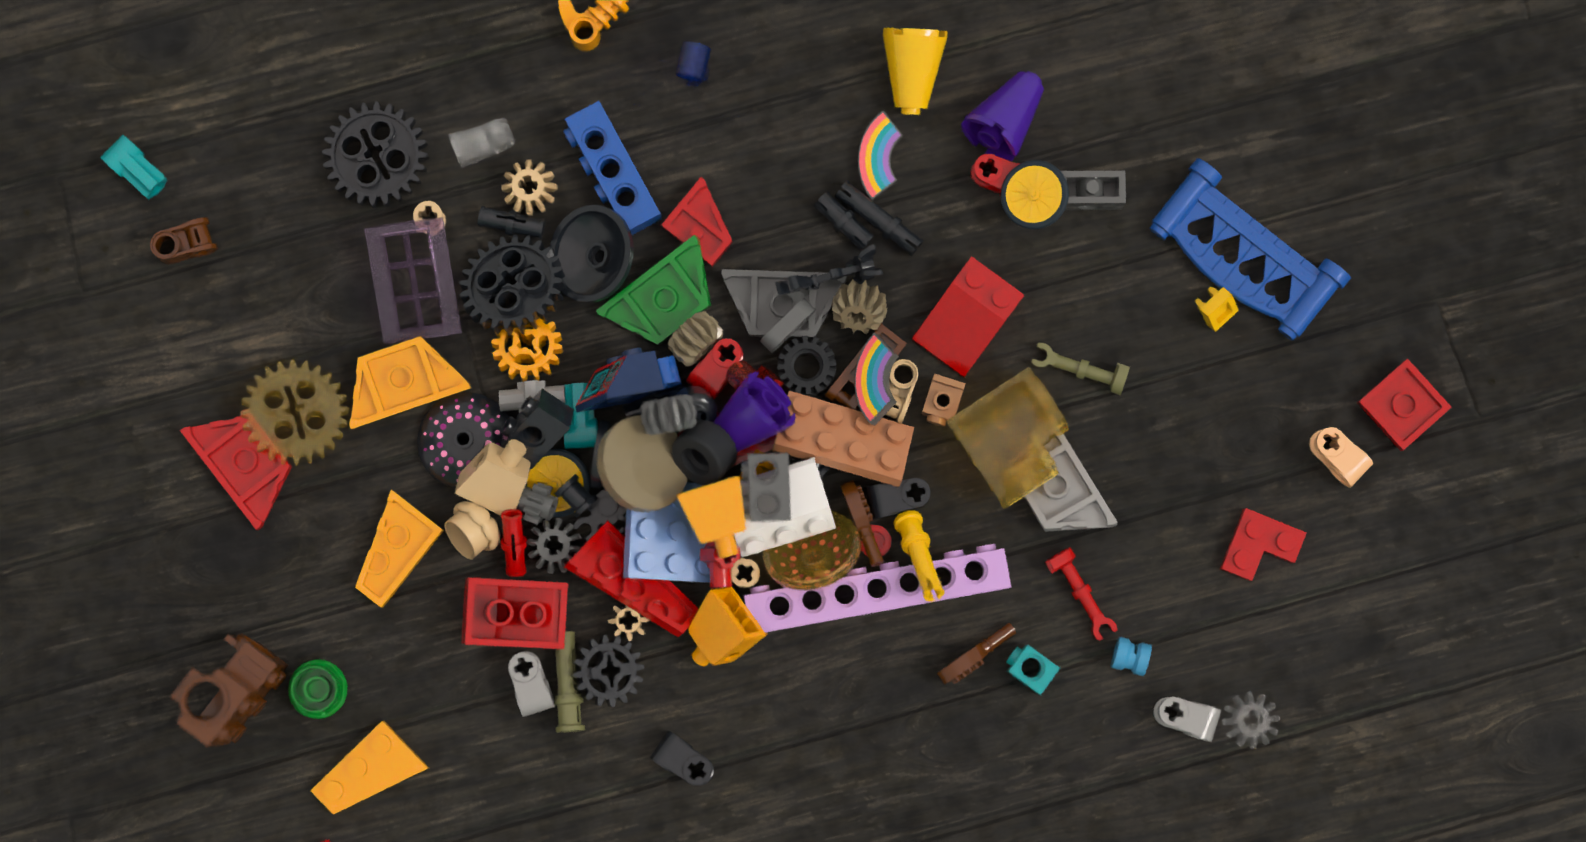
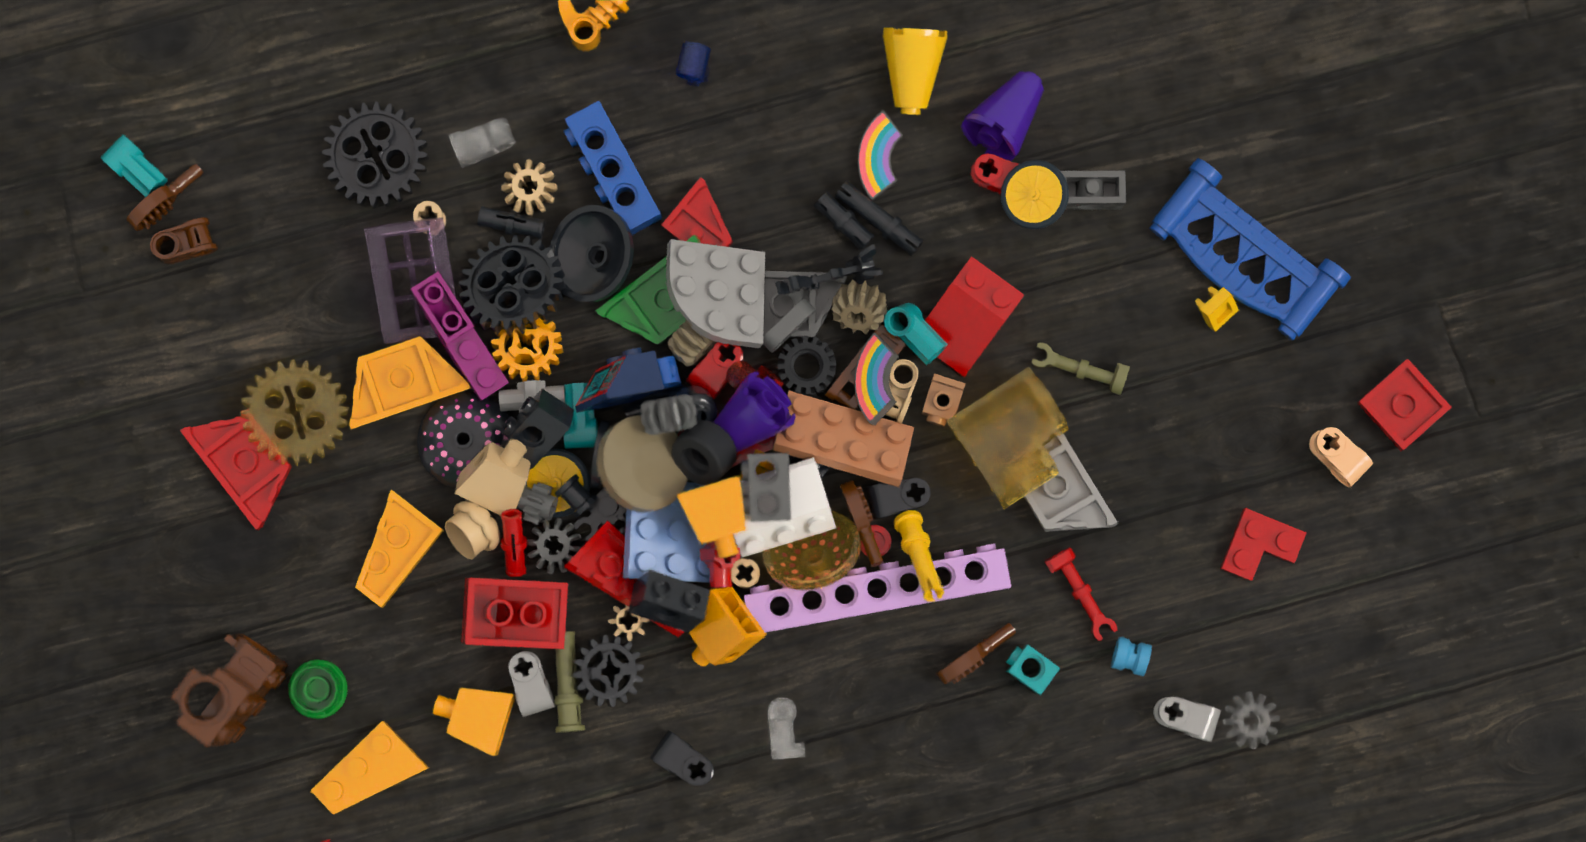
none -> reddish brown piece [126,163,203,231]
none -> magenta slope [410,271,509,401]
none -> light orange torso [433,688,516,756]
none -> black brick [628,569,710,633]
none -> light grey plate [666,239,765,348]
none -> clear leg [768,697,805,760]
none -> teal piece [884,303,948,365]

